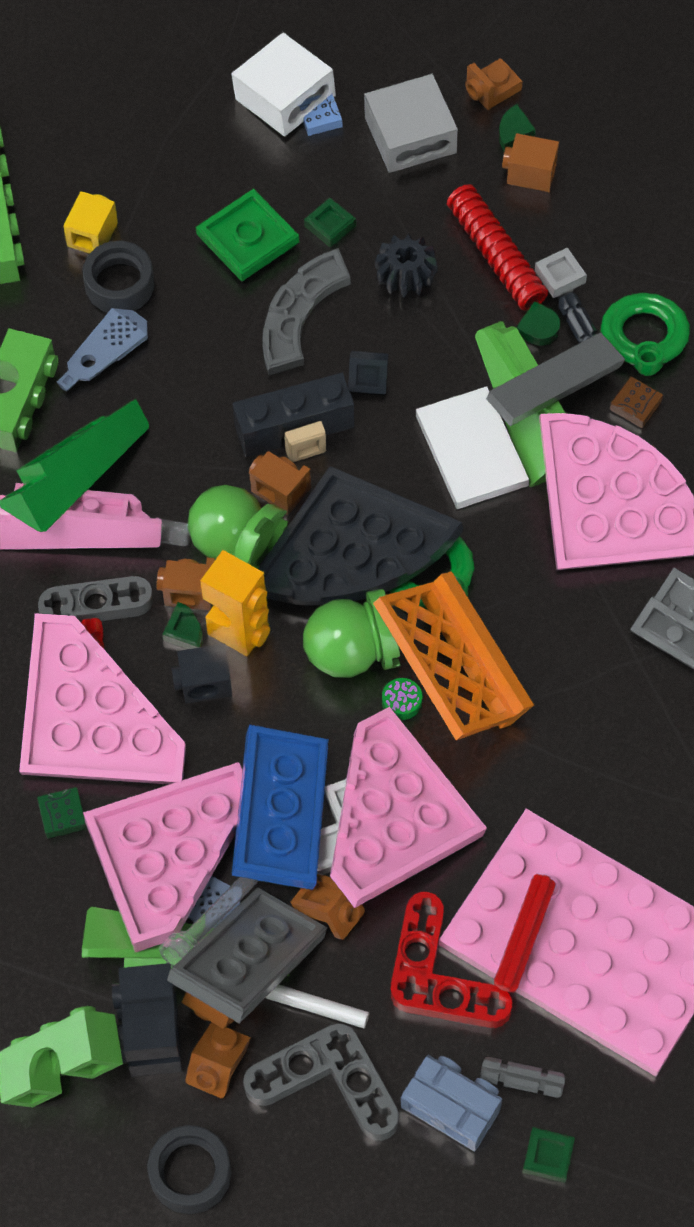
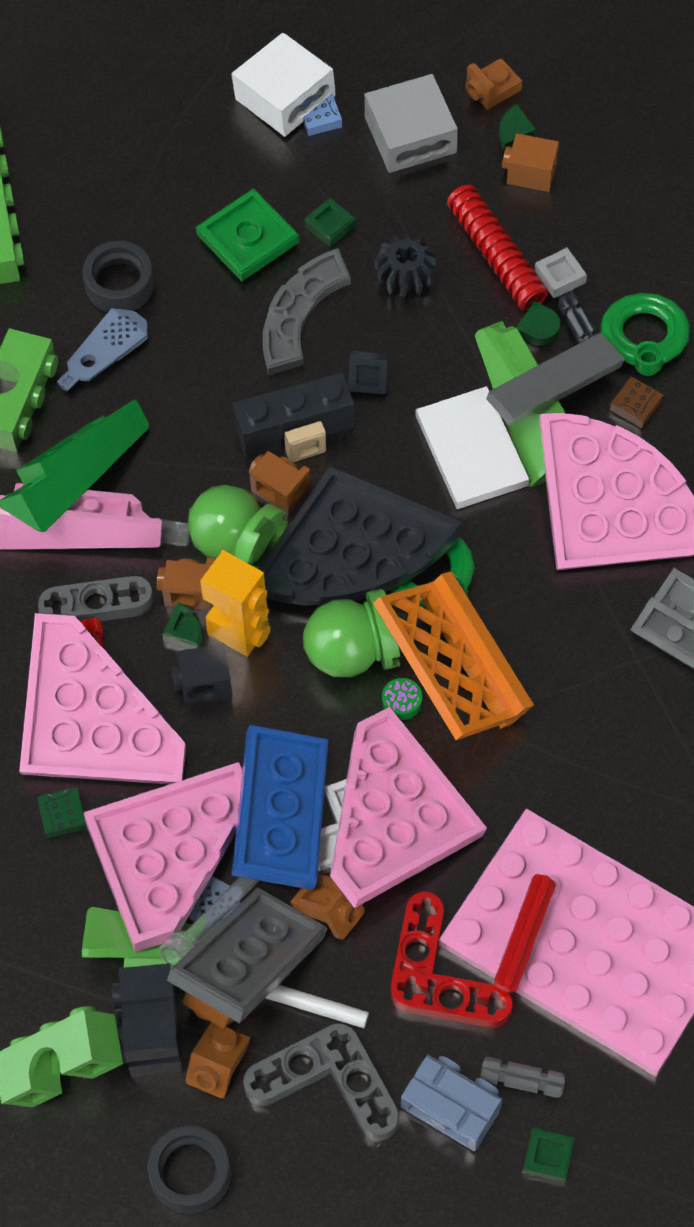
yellow brick [63,191,118,254] -> none

